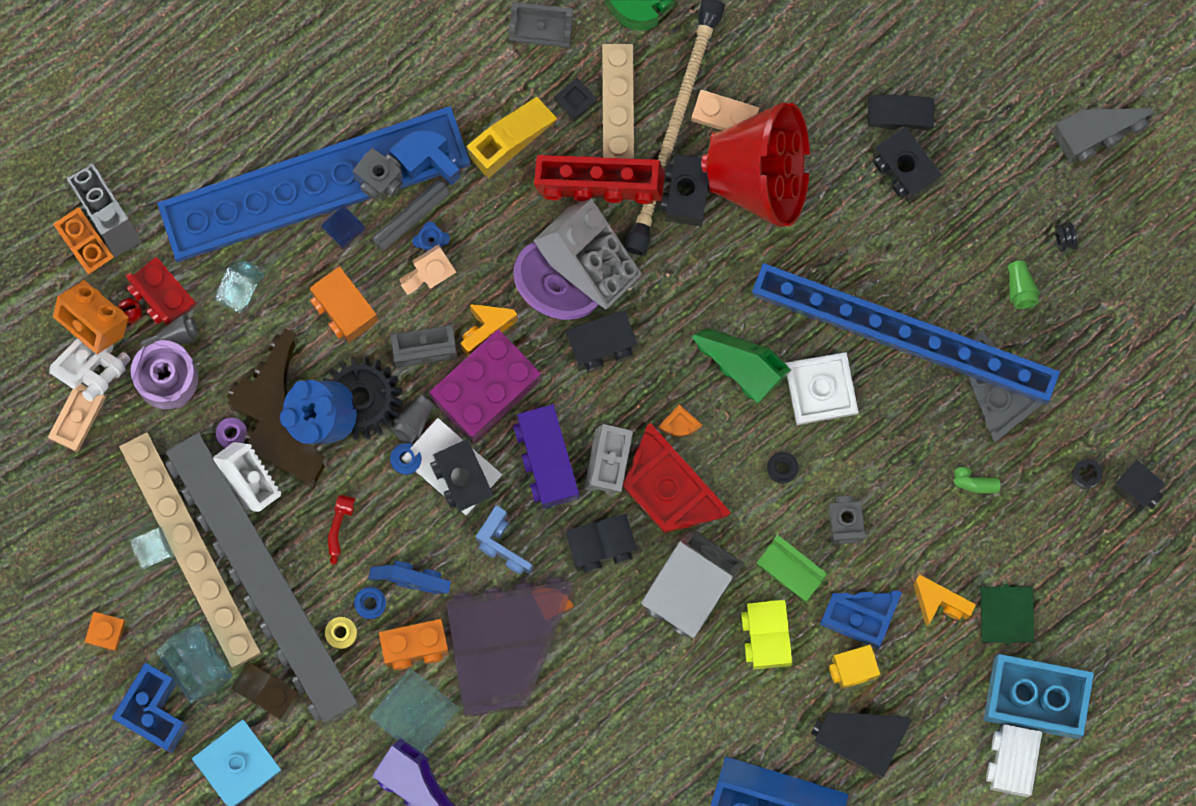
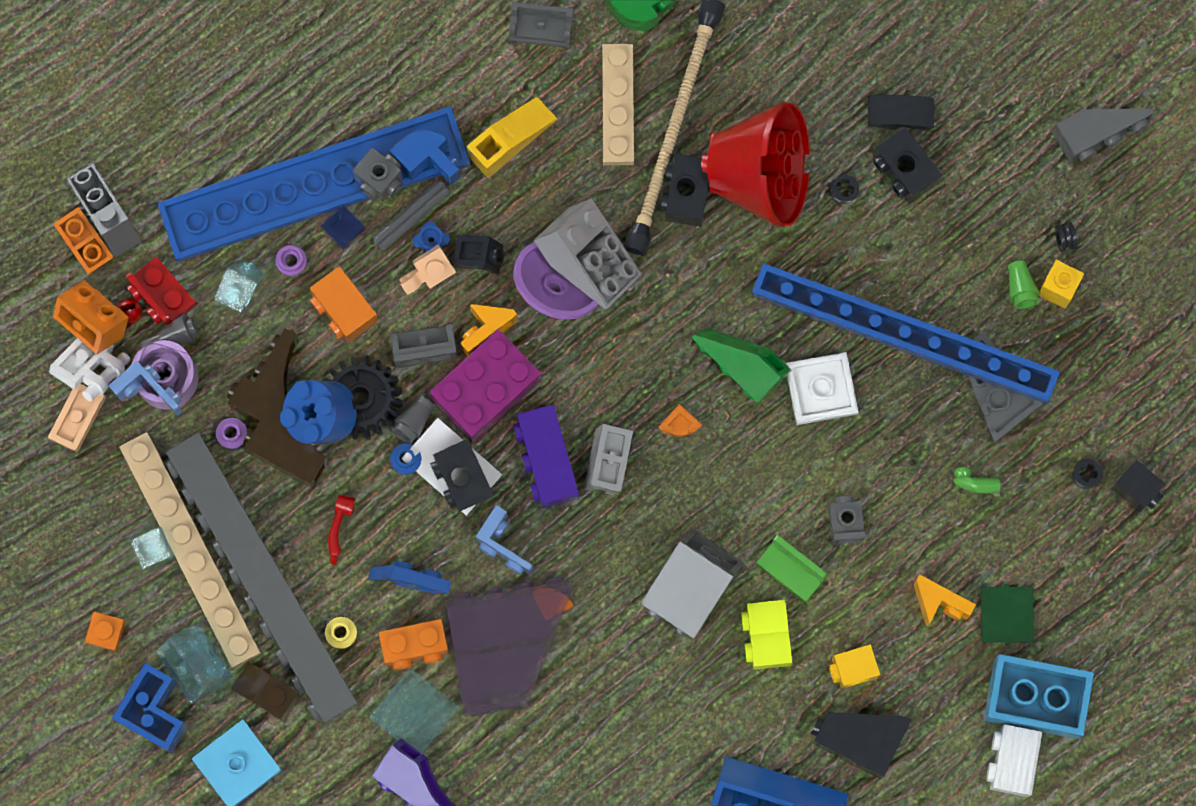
white brick [213,442,281,512] -> none
blue plate [354,587,386,619] -> none
red brick [534,155,665,204] -> none
black plate [554,77,597,122] -> none
black brick [566,310,638,373] -> none
black brick [566,514,637,574] -> none
red wing [623,423,731,534] -> none
light nougat plate [691,90,759,130] -> none
black plate [767,452,799,484] -> none
blue wing [820,591,902,650] -> none
none -> medium blue bracket [108,361,182,416]
none -> medium lavender plate [275,245,307,276]
none -> black bracket [452,235,504,274]
none -> black bush [830,175,859,204]
none -> yellow brick [1039,260,1084,309]

